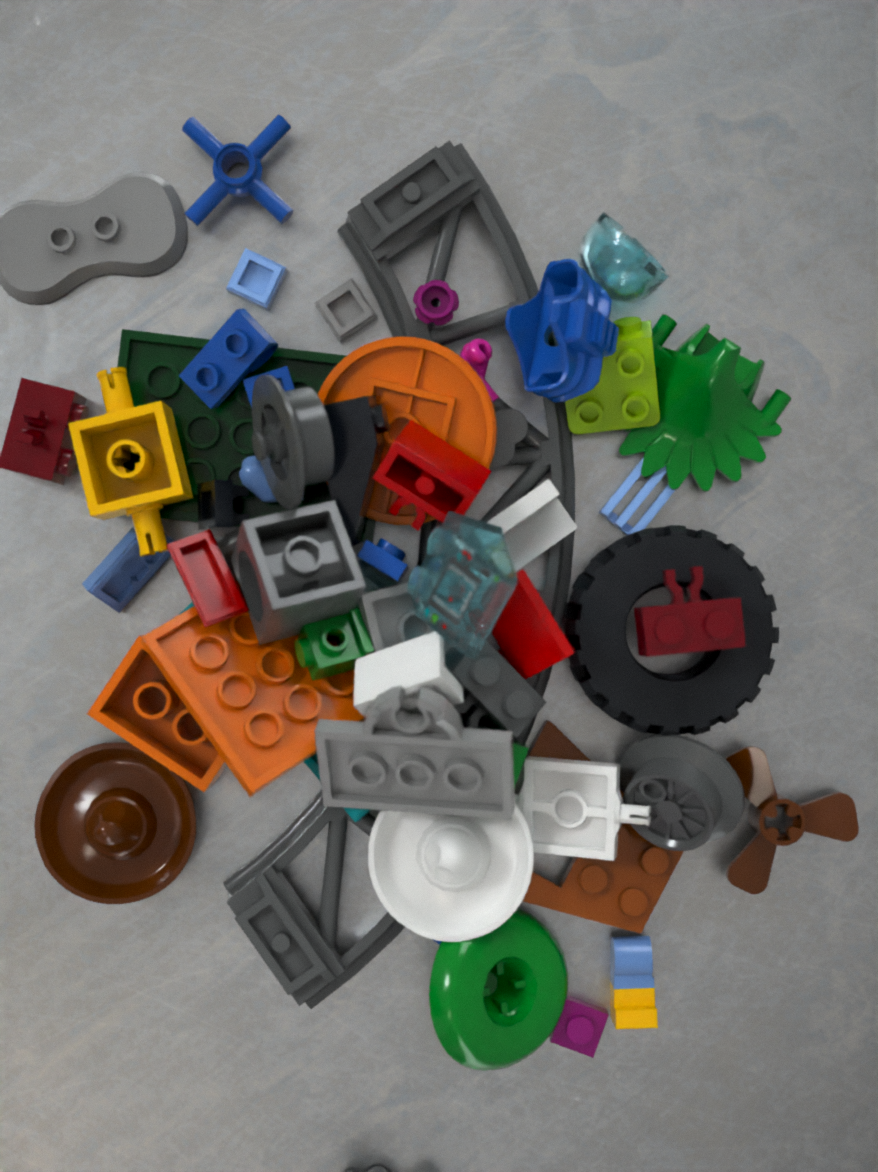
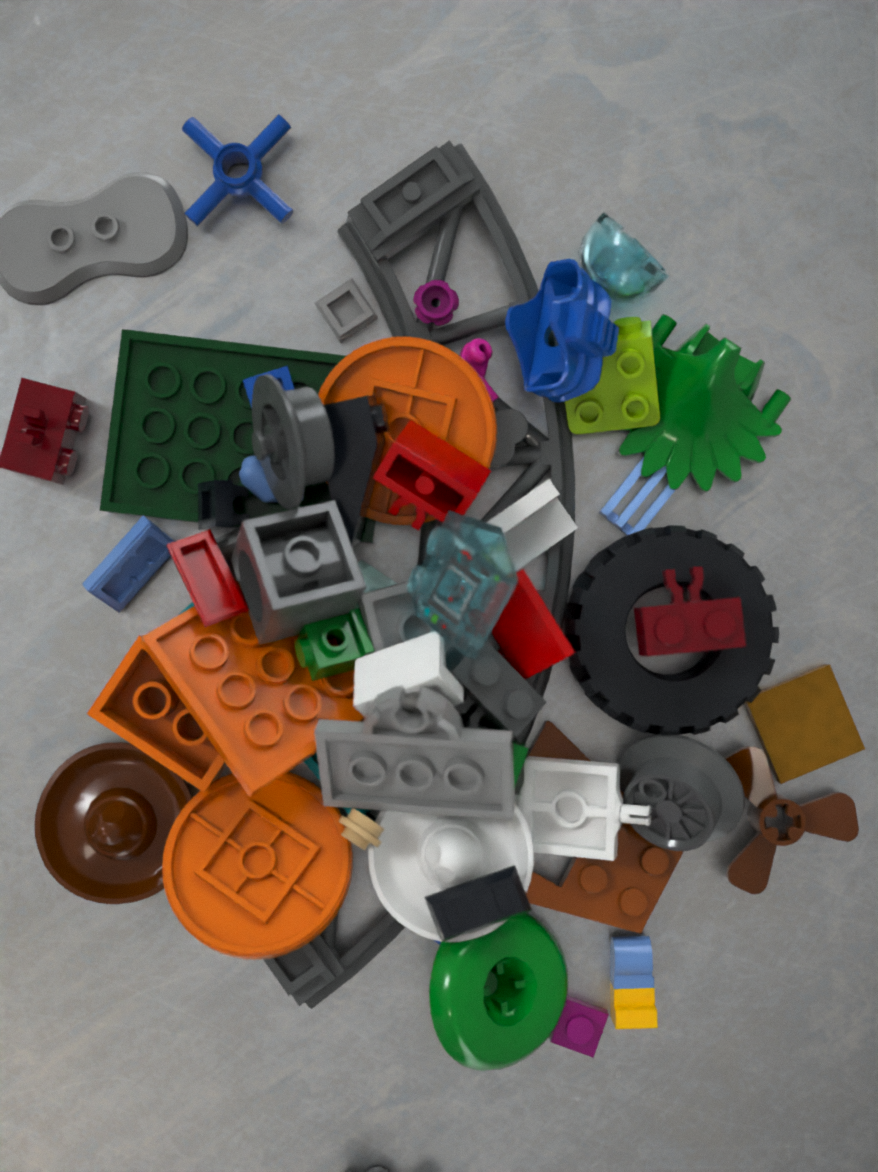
yellow brick [68,367,193,557] -> none
blue plate [179,308,279,409] -> none
light blue tile [226,248,288,311] -> none
blue plate [357,538,409,583] -> none
none -> orange plate [162,772,353,960]
none -> tan plate [338,808,384,851]
none -> black tile [425,865,532,942]
none -> pearl gold tile [744,664,865,784]

